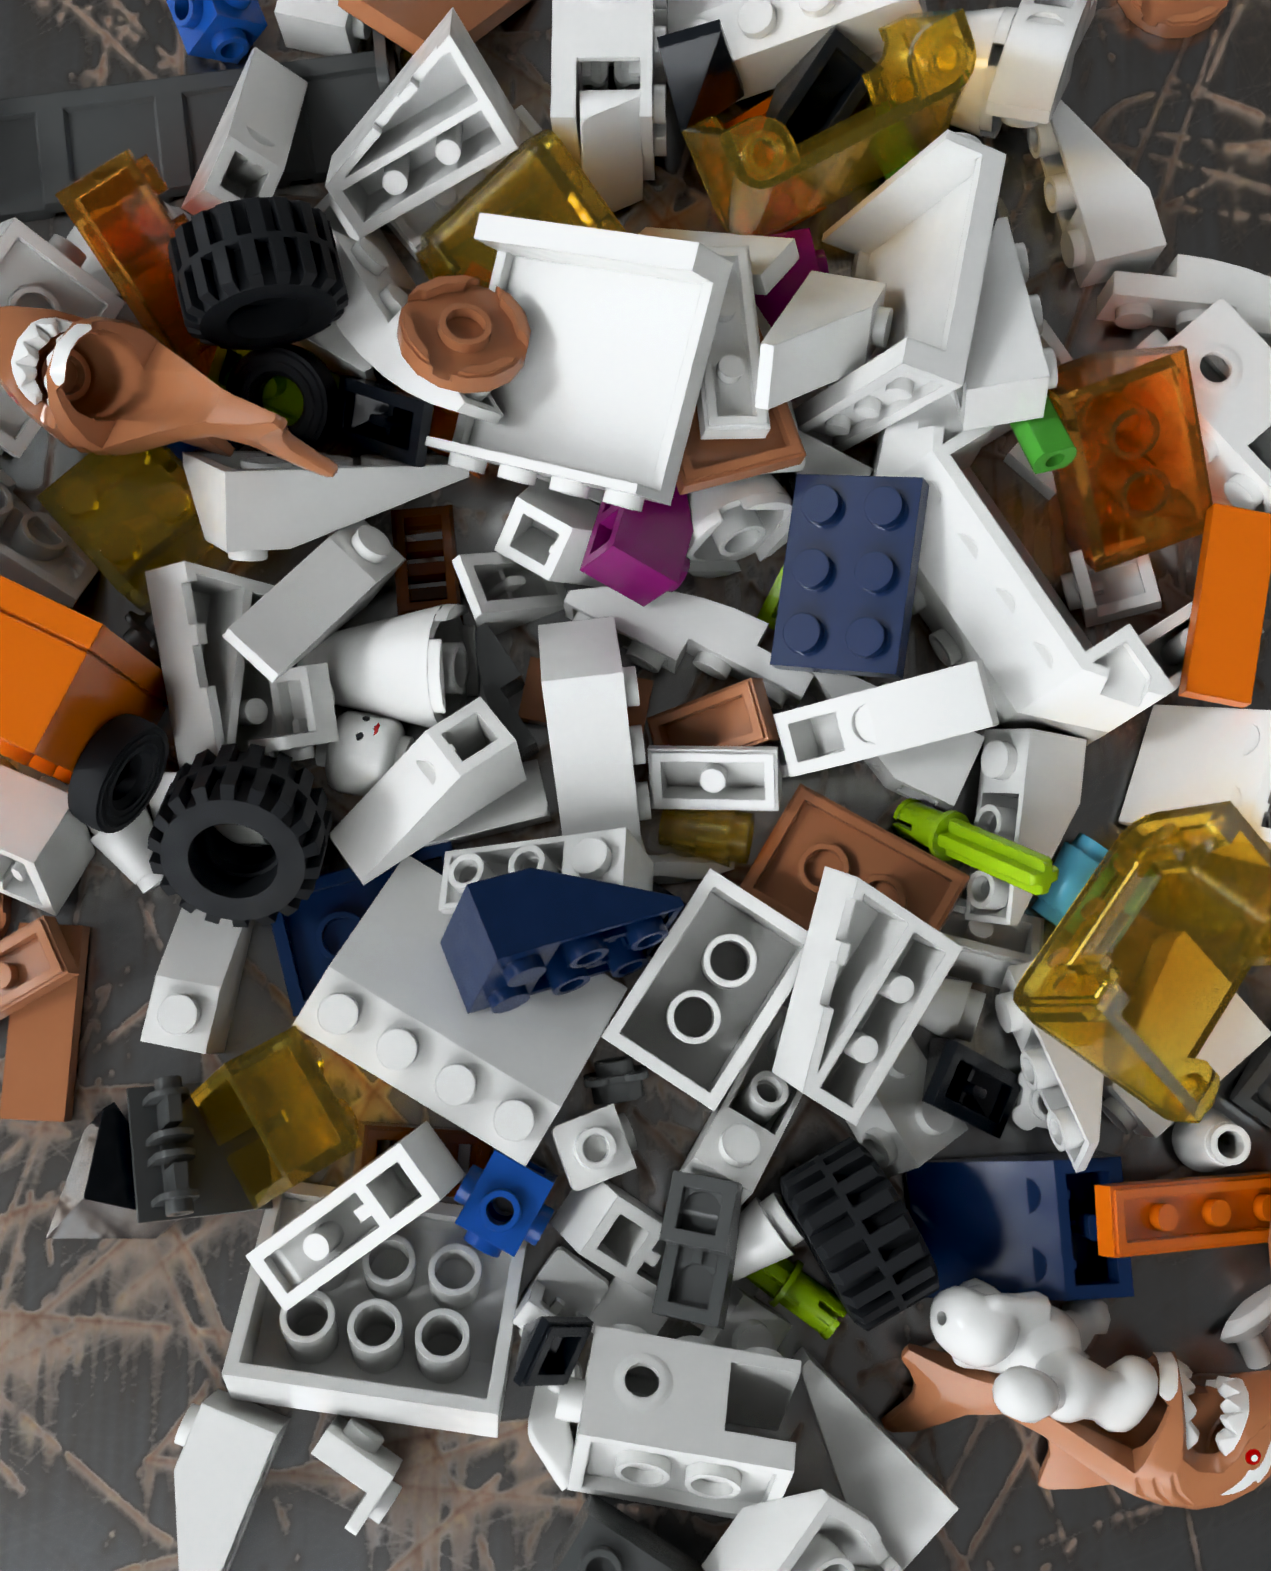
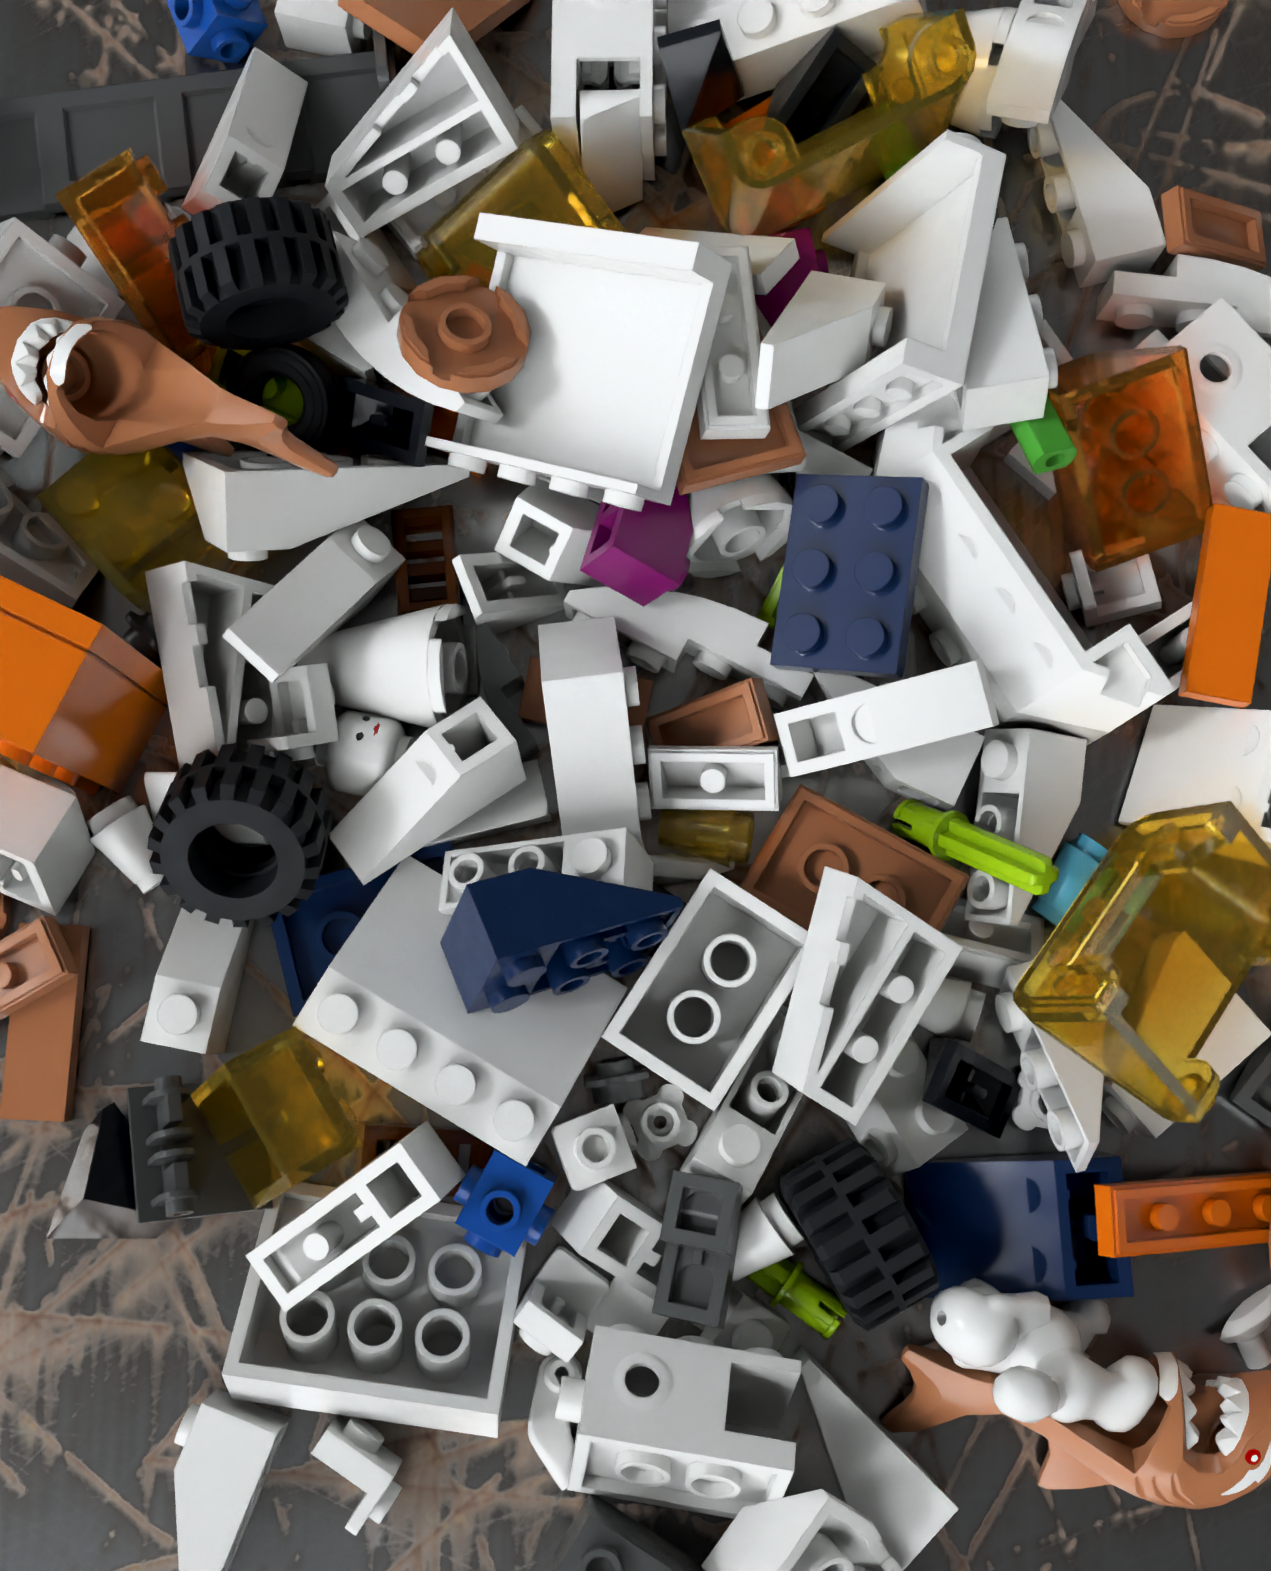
black tyre [68,714,169,833] -> none
black slope [513,1316,594,1387] -> none
white cone [1172,1106,1251,1172] -> none
none -> white plate [623,1084,698,1160]
none -> nougat tile [1161,185,1266,272]

